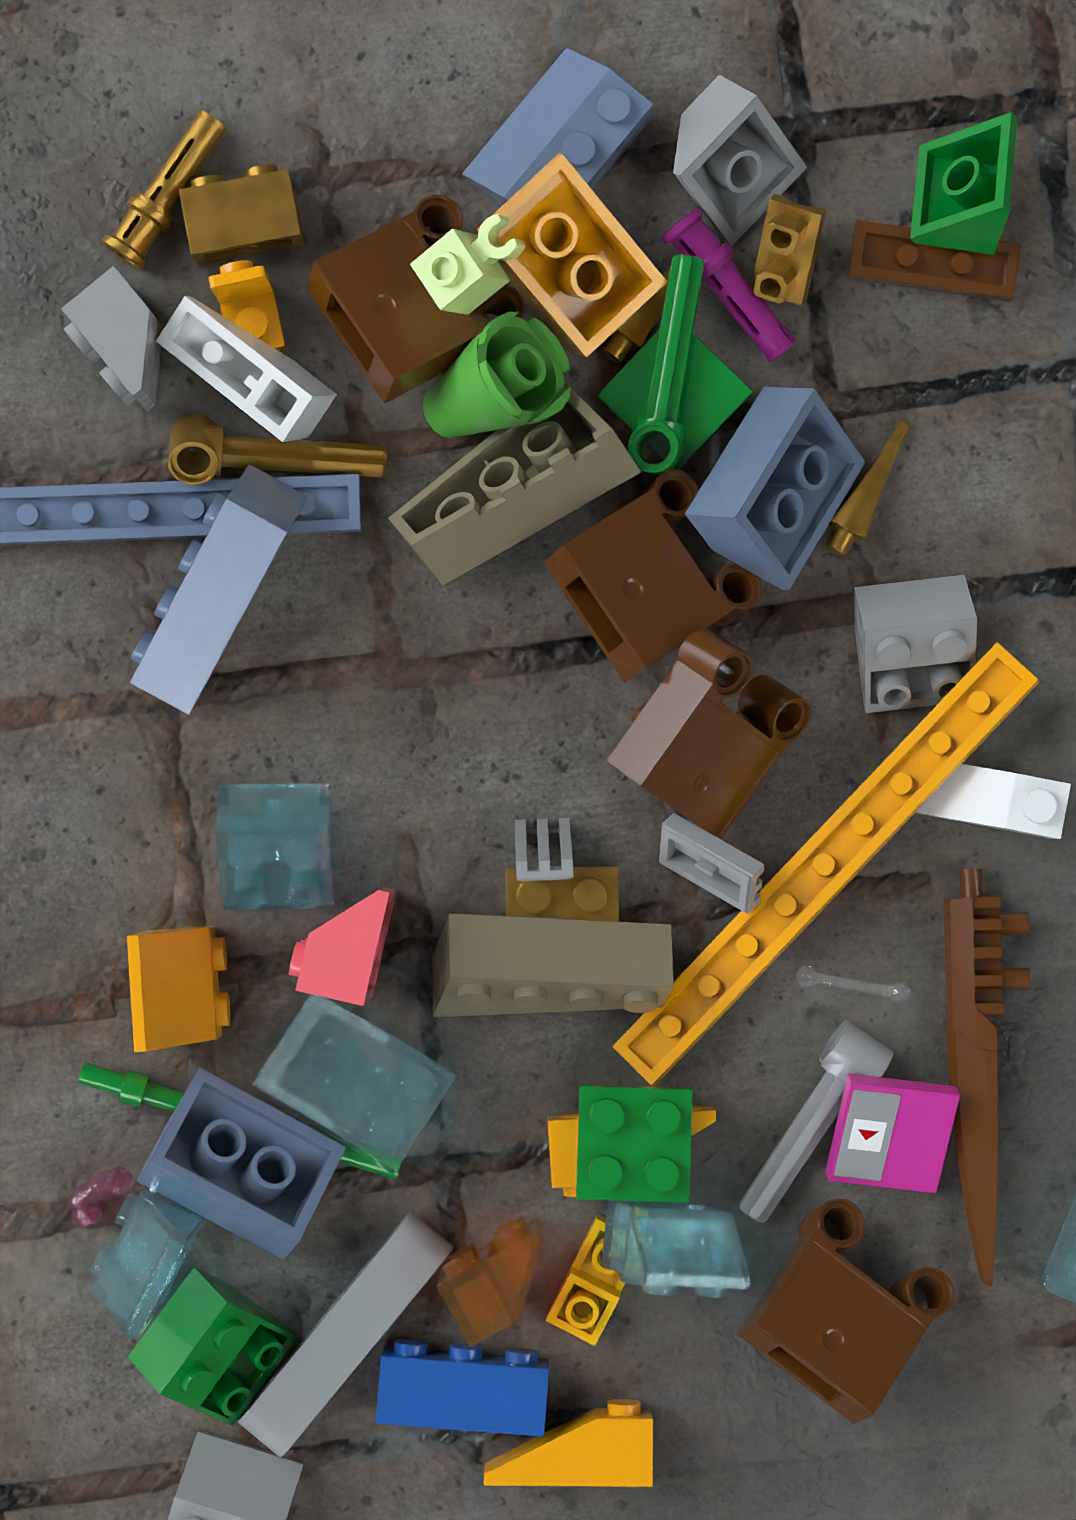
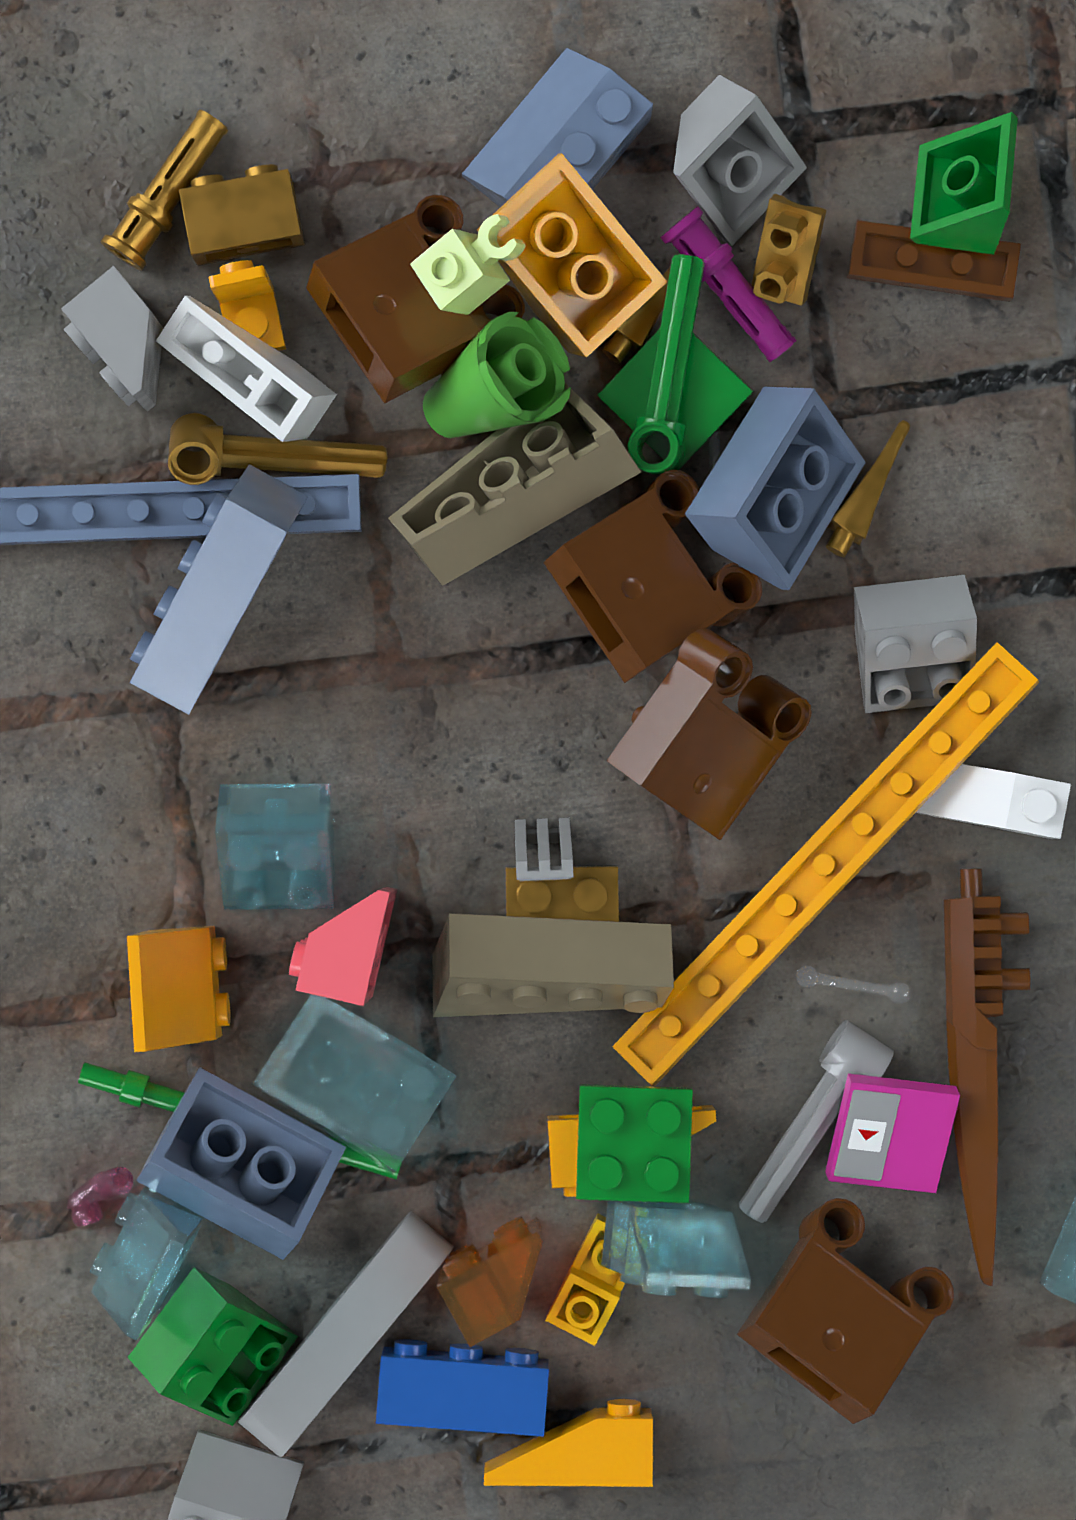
light grey tile [659,813,764,914] -> none

